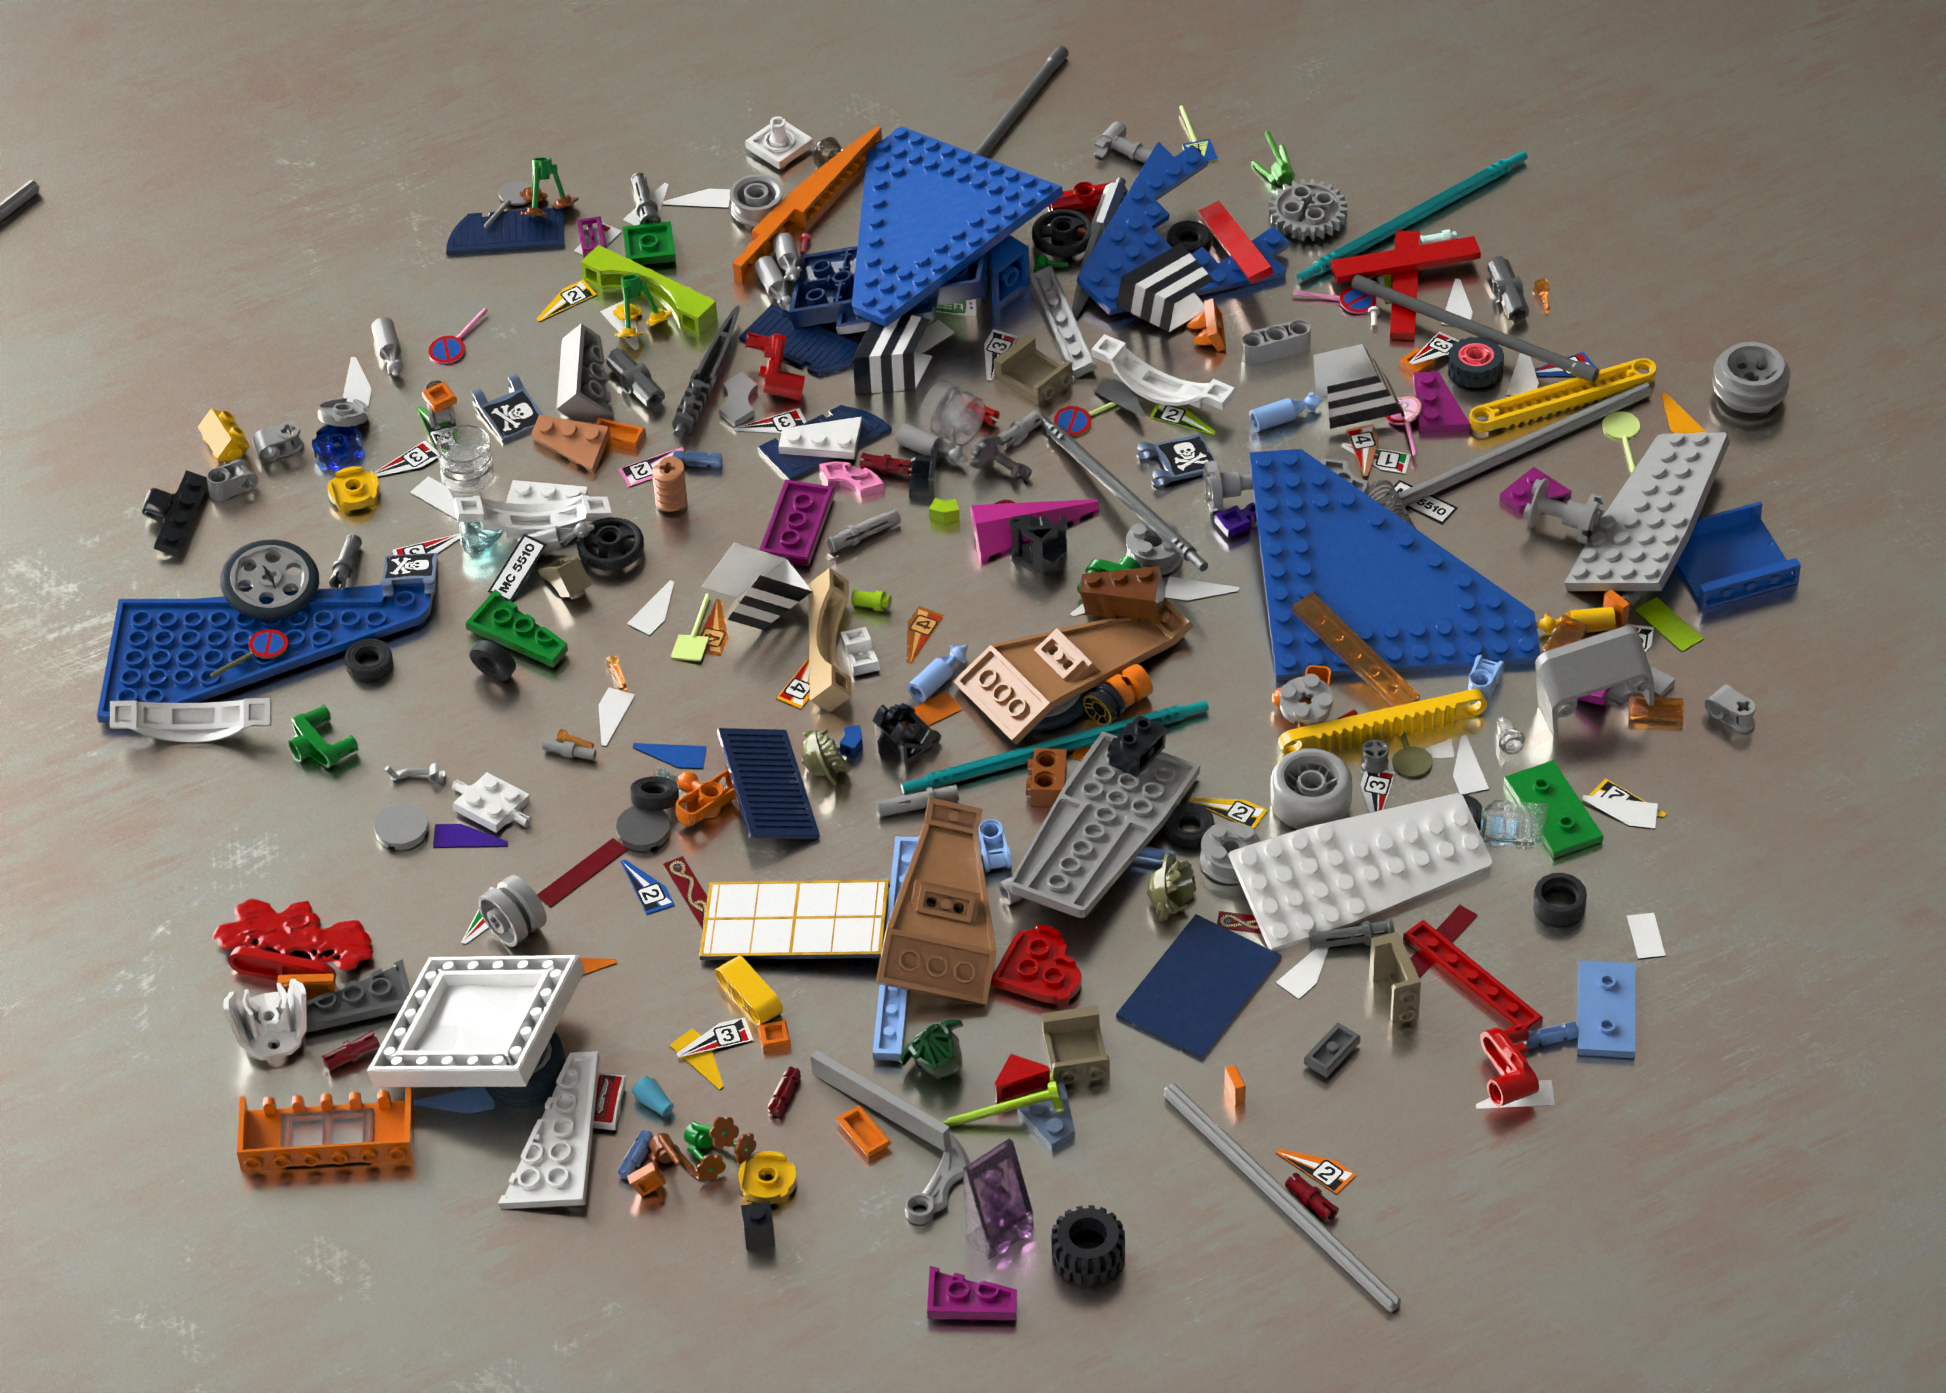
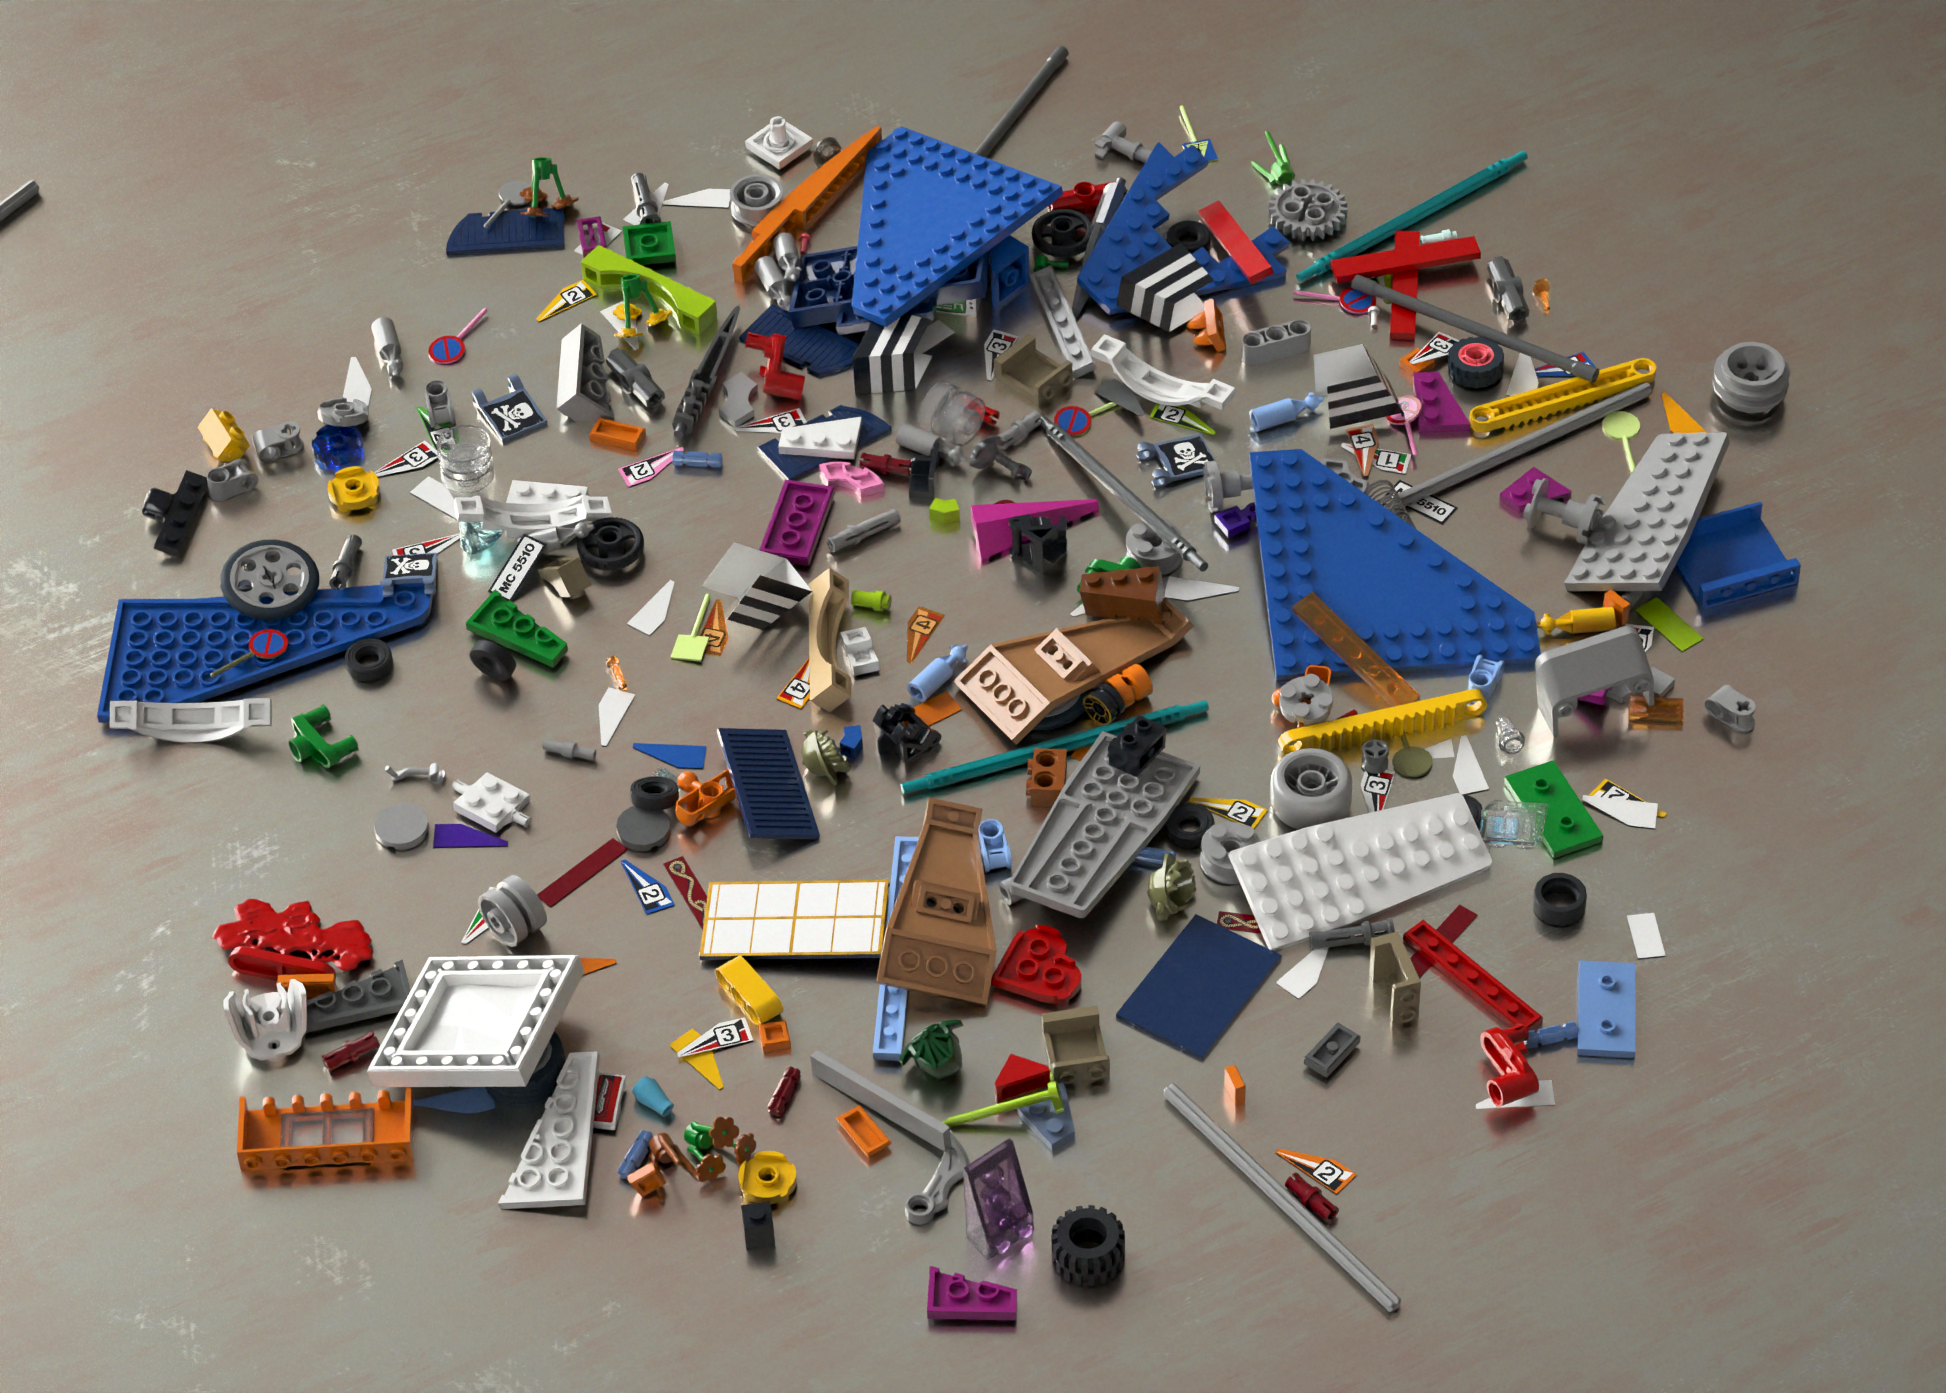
orange tile [422,381,457,413] -> none
nougat wing [531,415,611,474] -> none
clear orange piece [556,729,594,749] -> none
nougat piece [652,456,688,512] -> none
light grey pin [876,785,959,817] -> none
white sticker [1441,278,1473,326] -> none
clear orange tile [1540,614,1588,655] -> none

